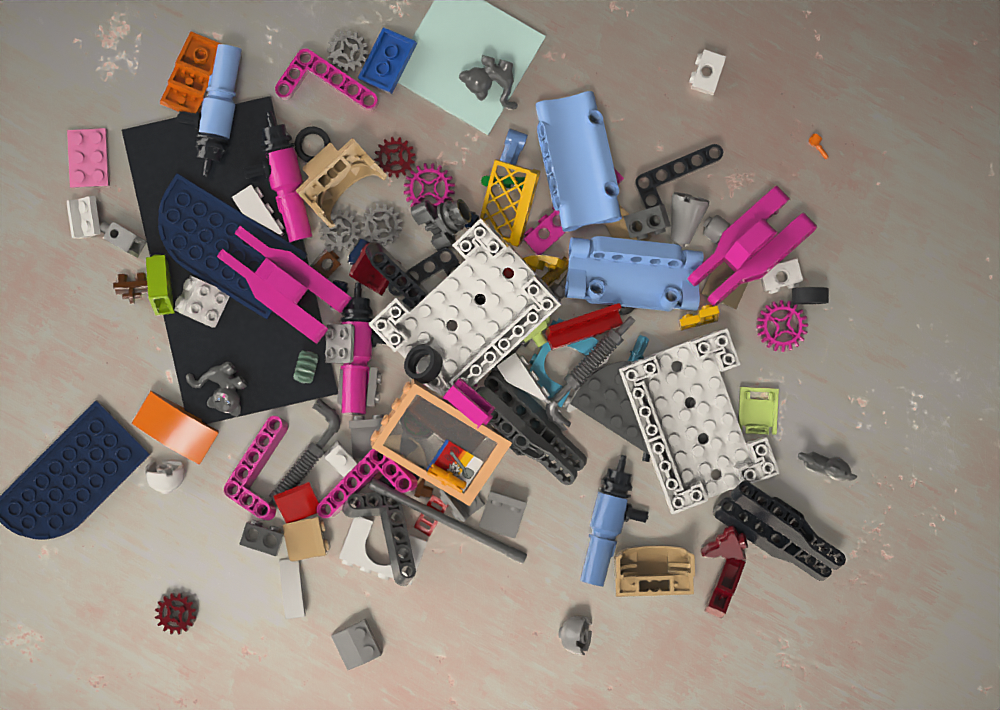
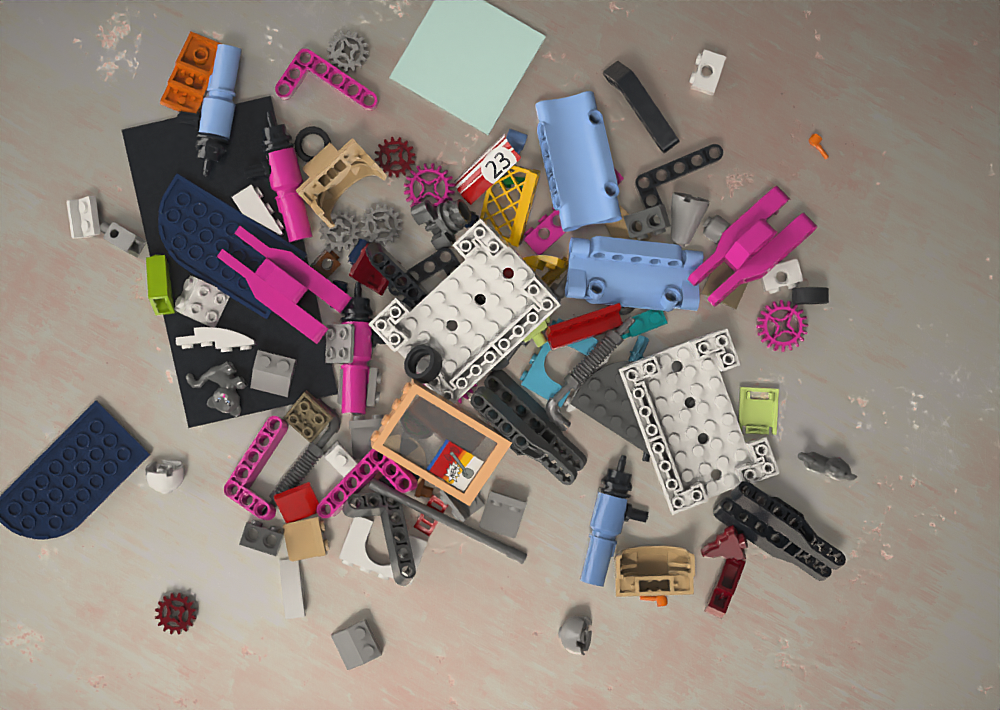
bright pink plate [67,128,109,188] -> none
reddish brown hips [113,272,148,304] -> none
orange slope [132,390,219,465] -> none
sand green gear [294,351,318,384] -> none
blue plate [358,27,417,94] -> none
light orange pin [427,464,467,493] -> none
dark pink window [443,378,495,429] -> none
dark grey animal [459,55,518,110] -> none
white slope [497,353,551,404] -> none
yellow plate [679,304,720,331] -> none
none -> white slope [176,327,256,352]
none -> light grey slope [250,350,297,397]
none -> dark tan tile [283,390,335,443]
none -> sticker [454,134,521,205]
none -> black beam [602,61,680,154]
none -> teal hinge [615,310,668,339]
none -> orange hand [640,595,668,607]

